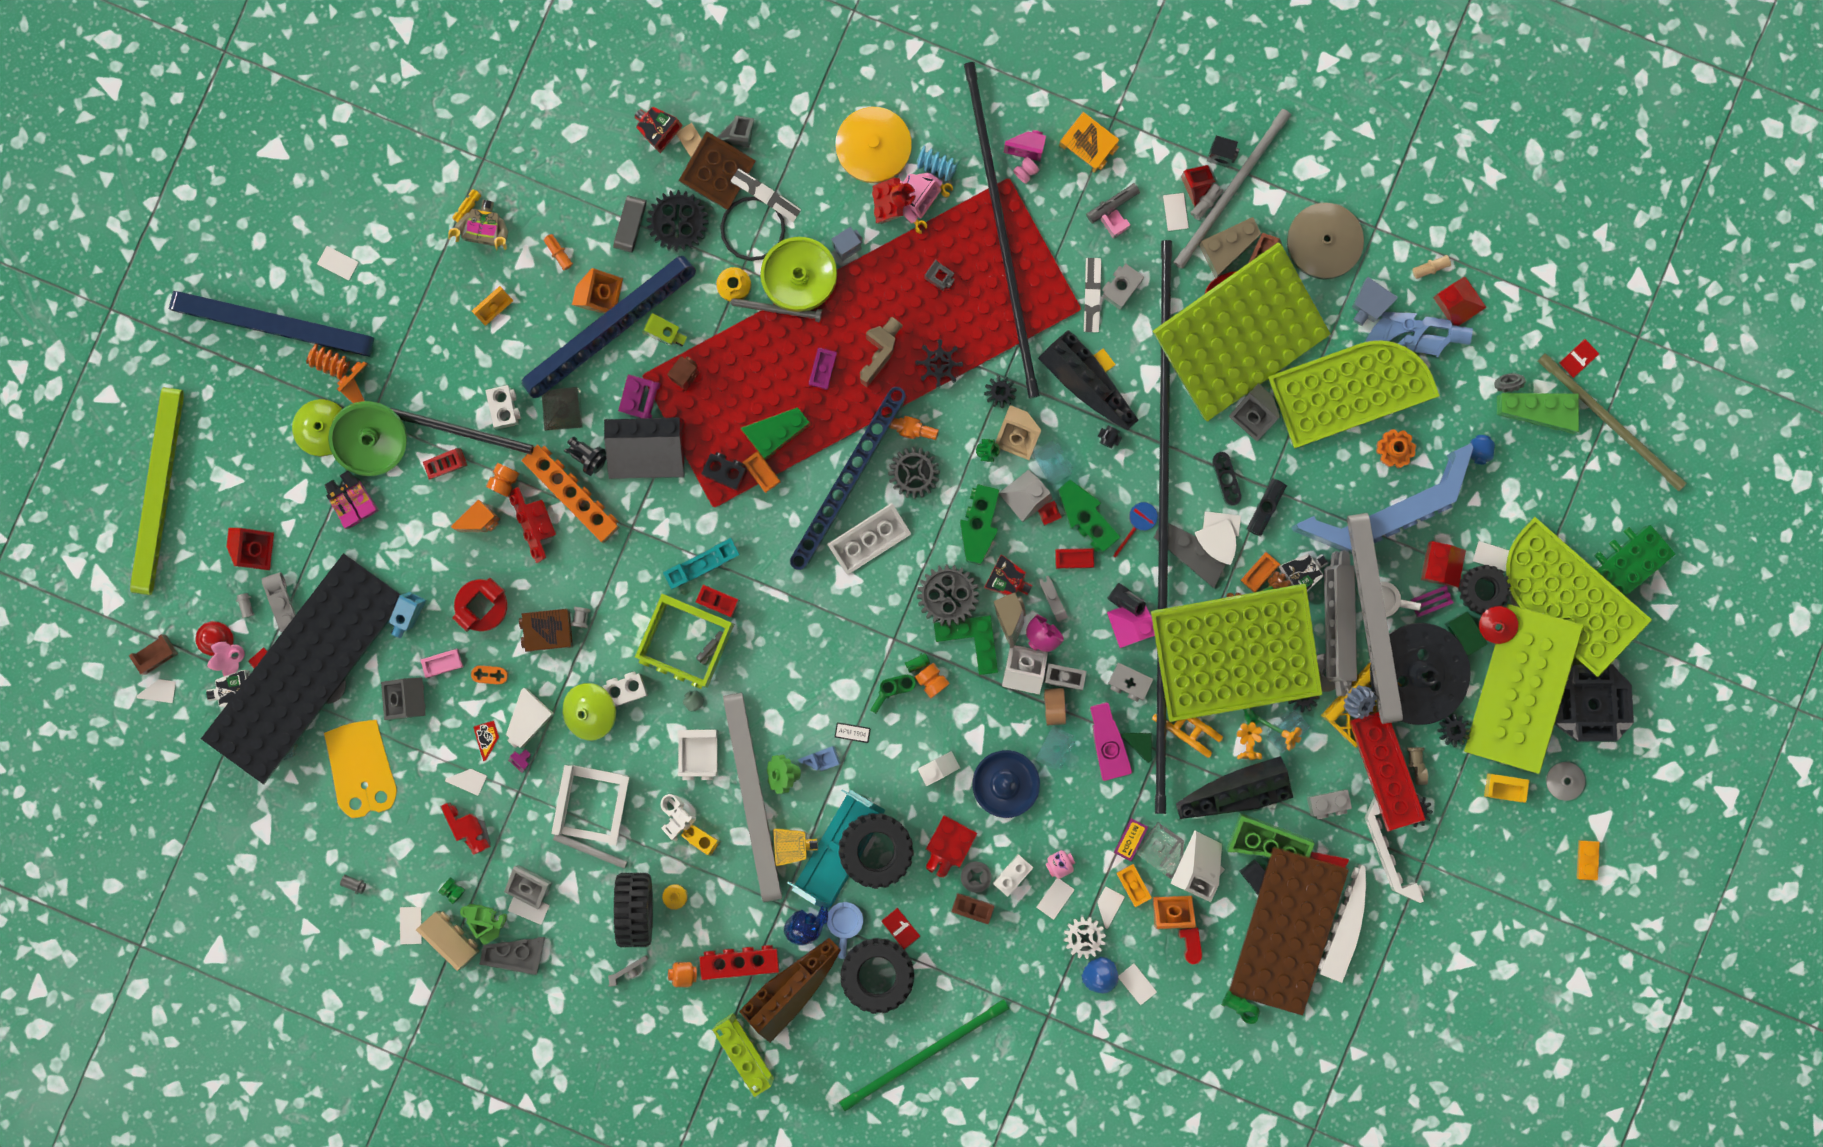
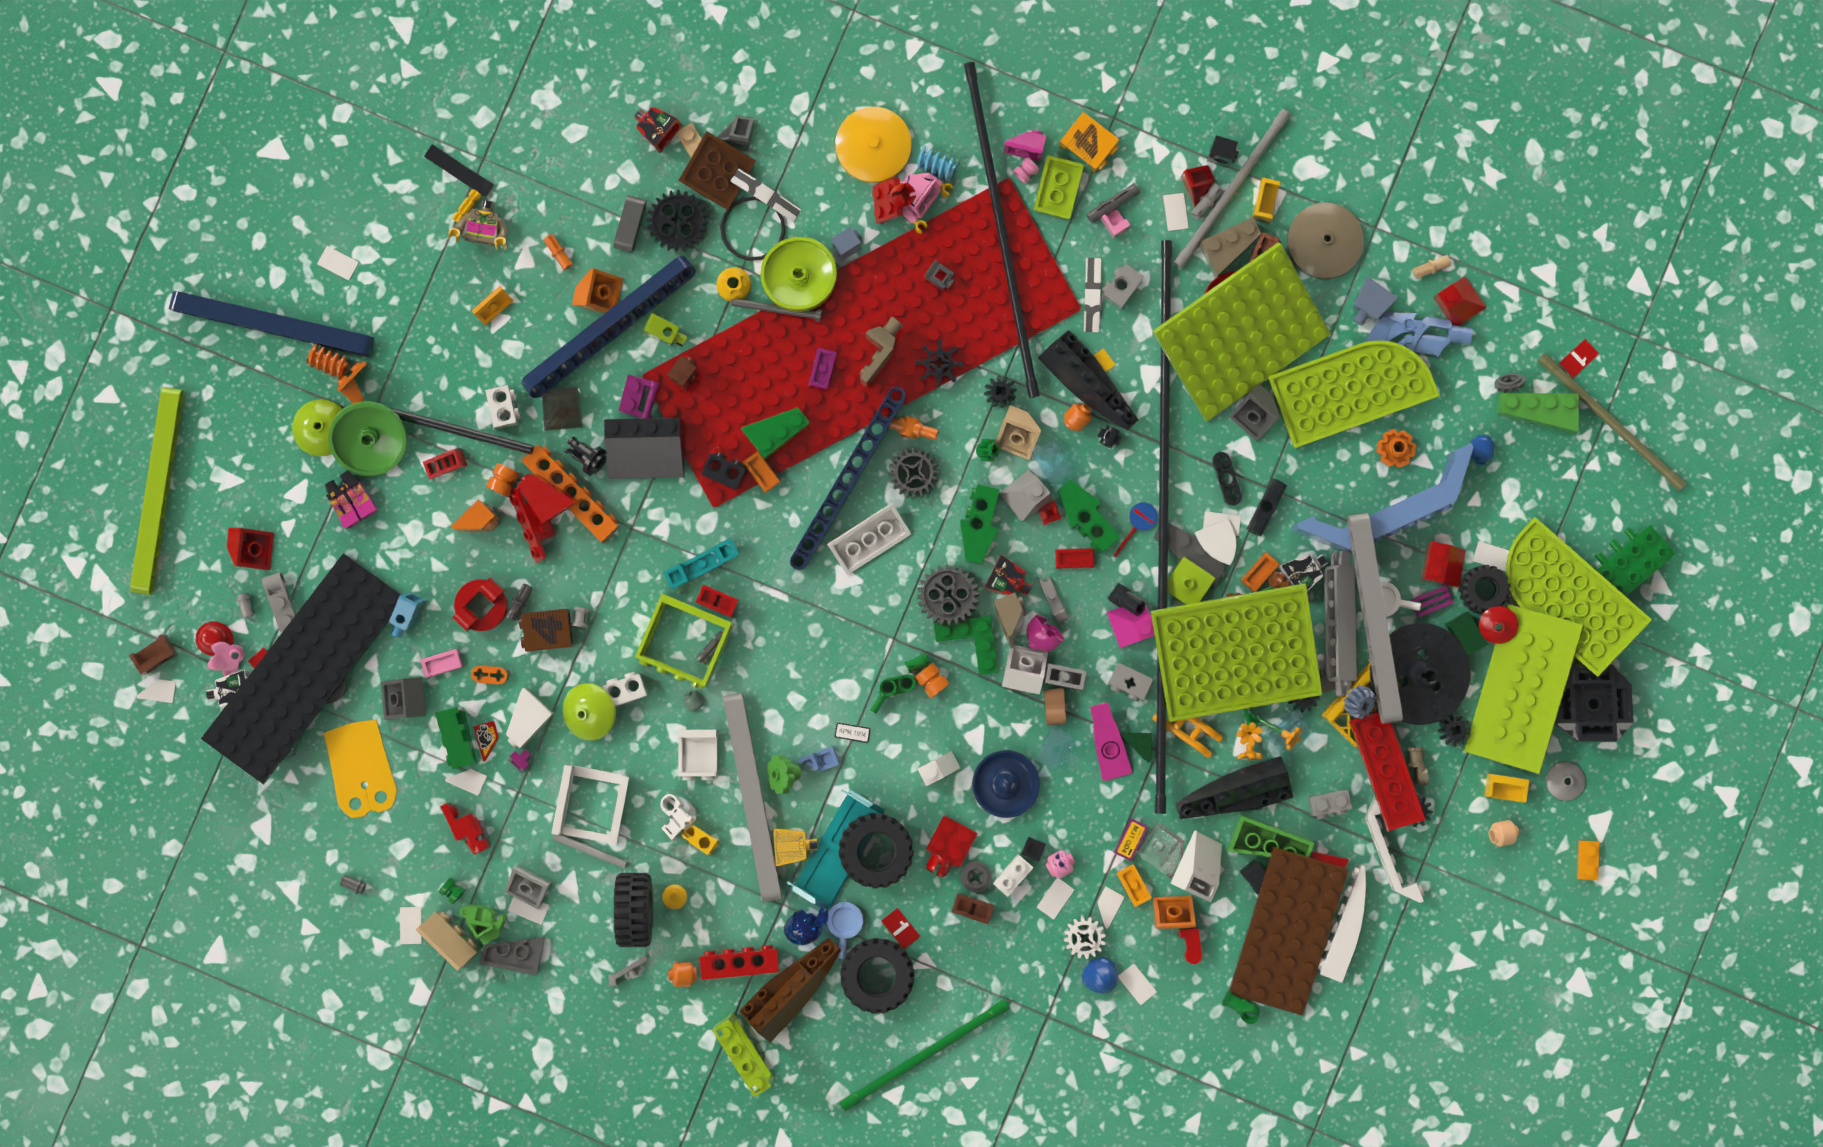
none -> black sticker [424,144,494,197]
none -> green wedge [435,707,477,769]
none -> dark grey axle [505,584,533,621]
none -> red slope [517,473,578,524]
none -> black plate [1021,837,1046,862]
none -> lime plate [1033,155,1084,221]
none -> orange head [1064,403,1092,431]
none -> lime plate [1168,557,1216,605]
none -> yellow panel [1252,178,1281,223]
none -> light nougat head [1489,820,1519,847]

